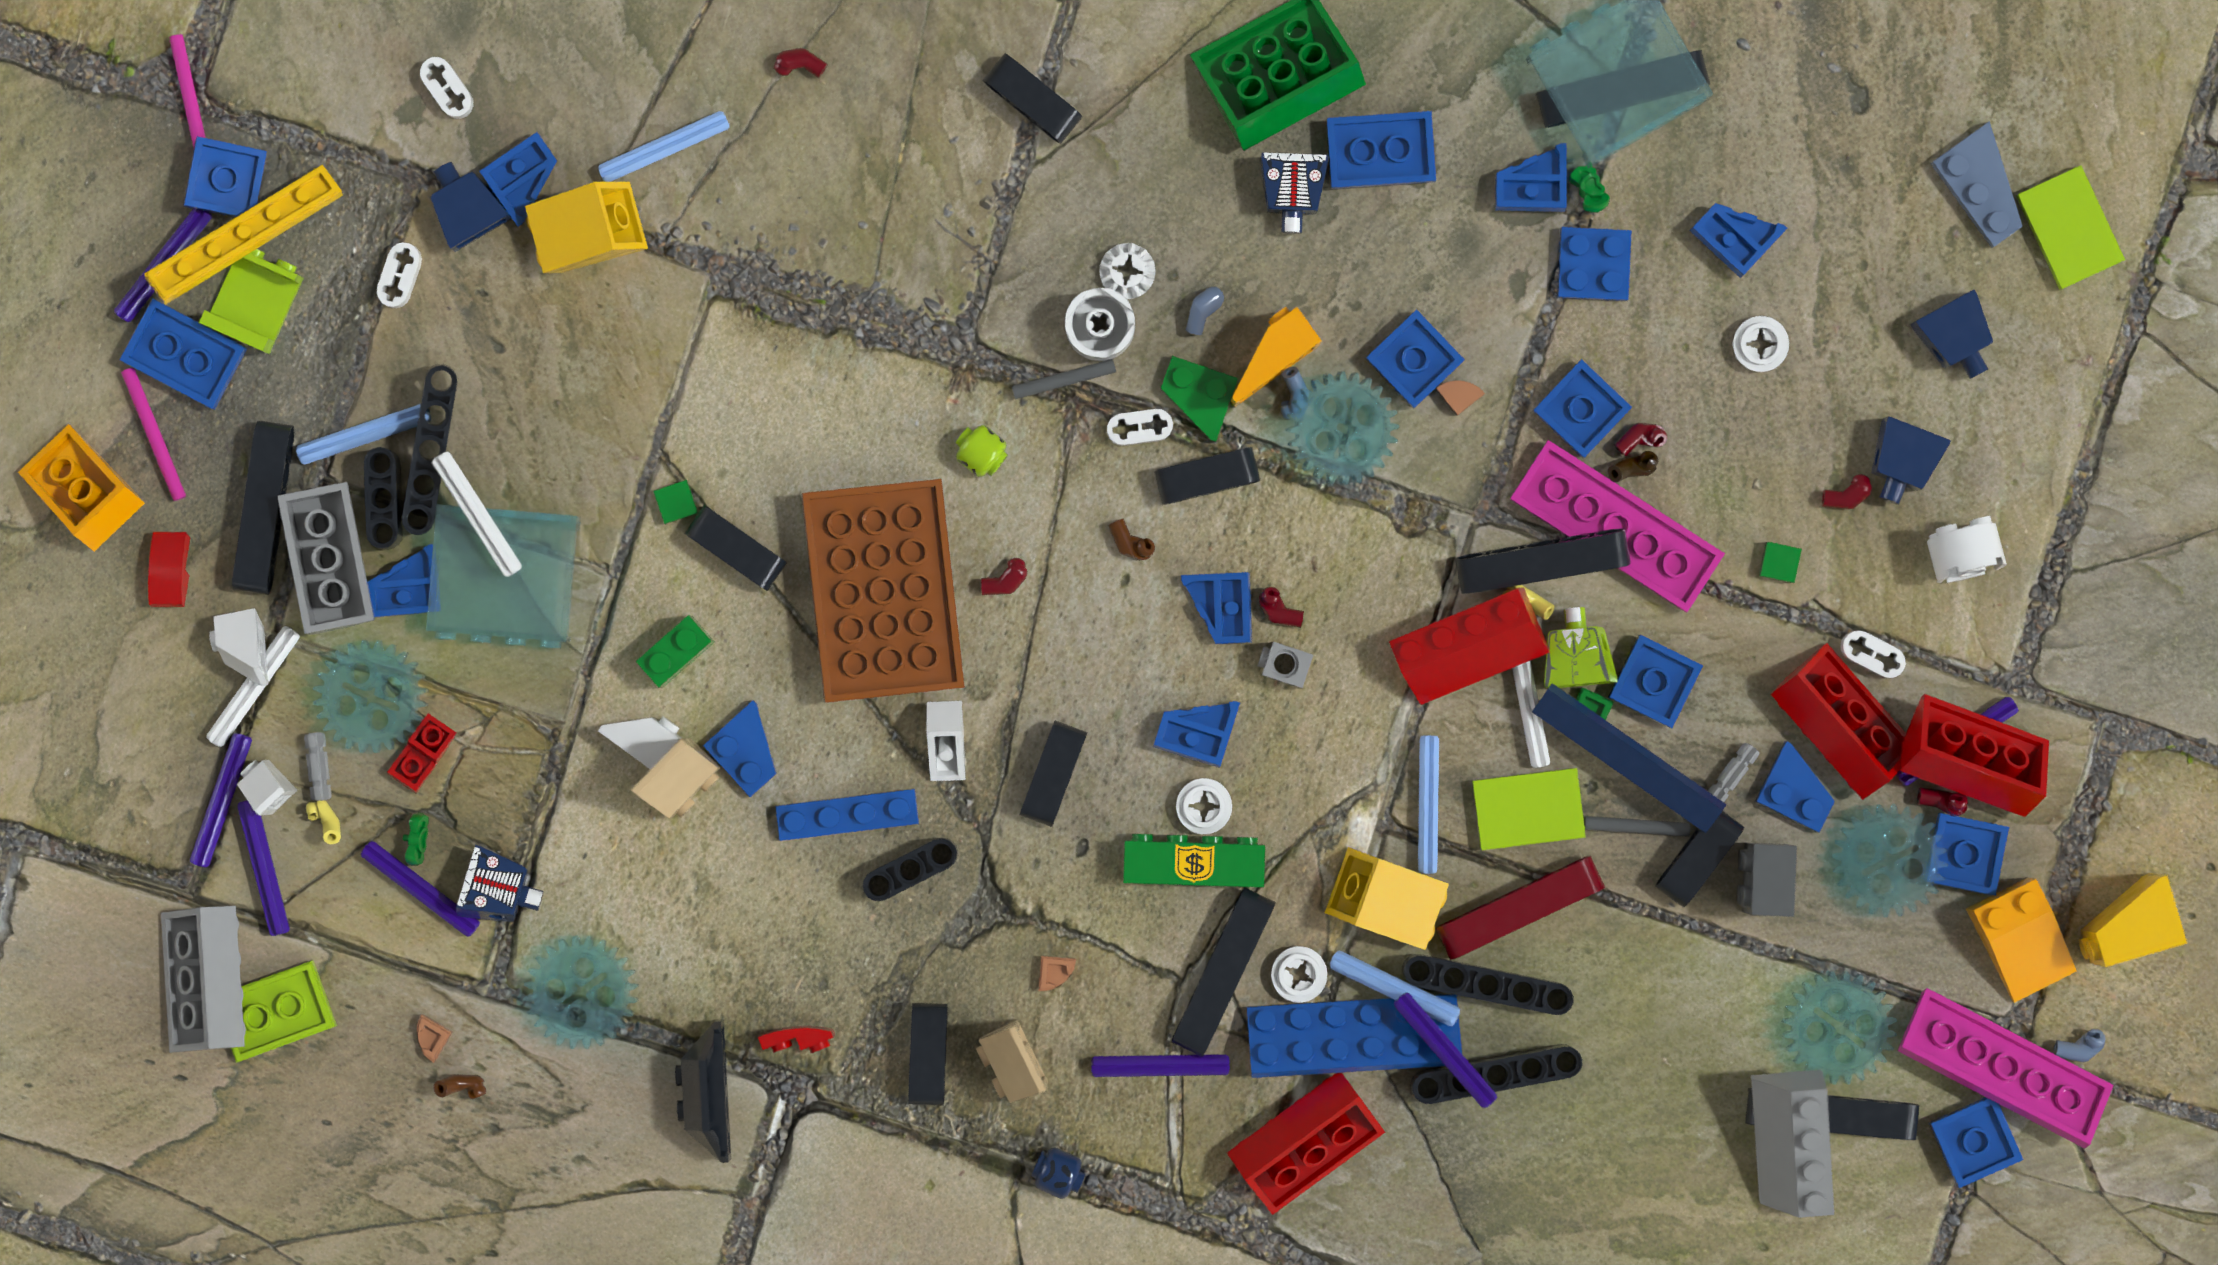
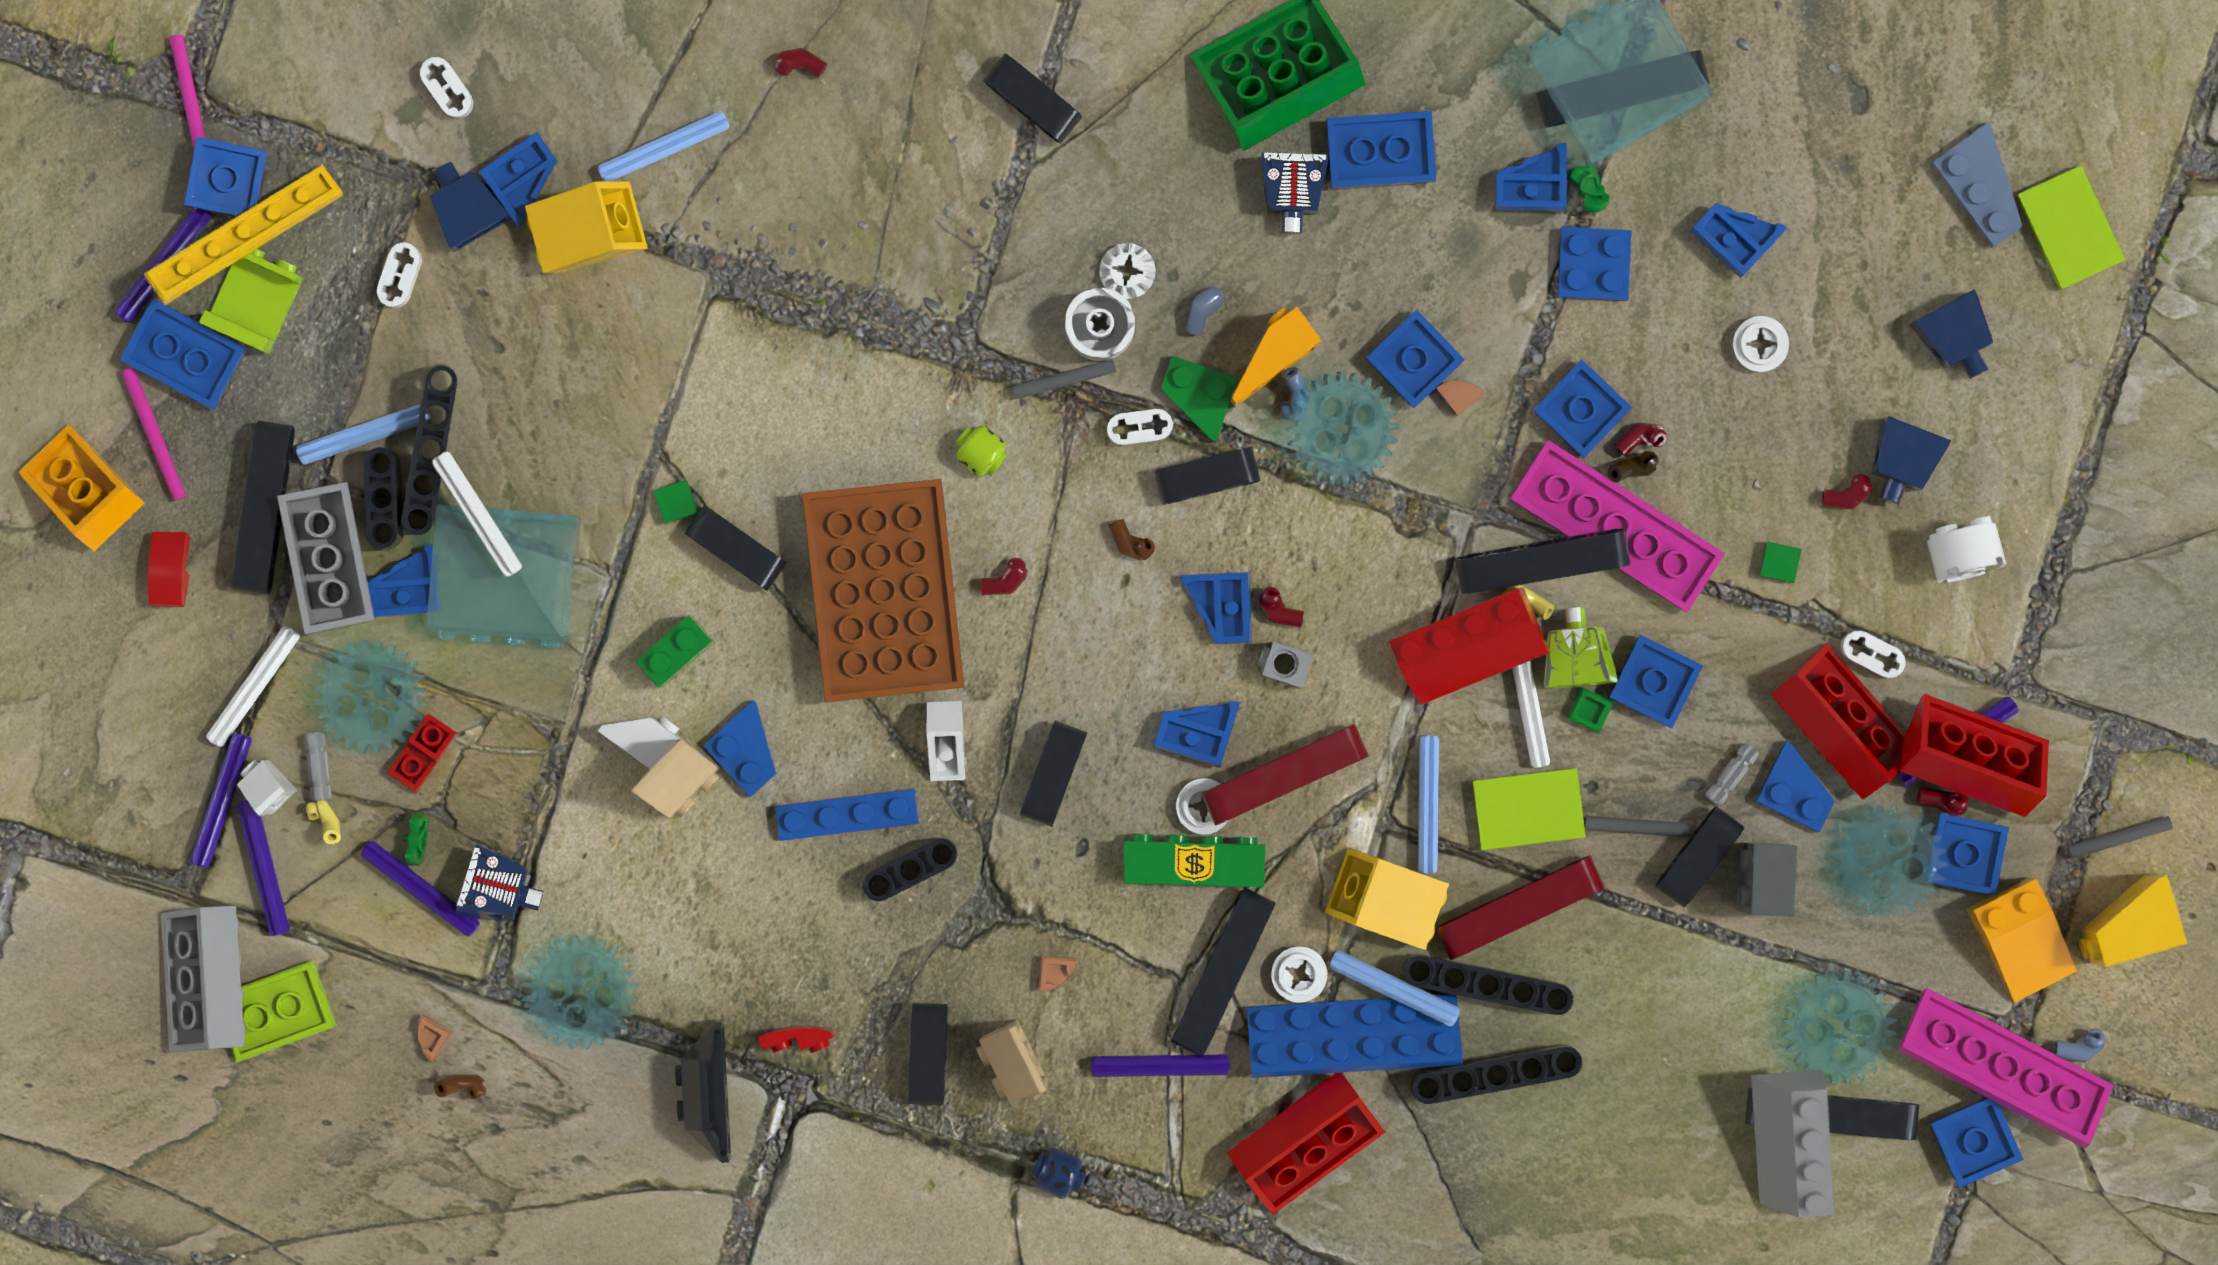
white slope [209,608,268,686] -> none
dark purple axle [1394,992,1497,1108] -> none
dark blue tile [1532,683,1727,833] -> none
none -> dark red beam [1201,724,1369,826]
none -> dark grey bar [2067,816,2173,859]

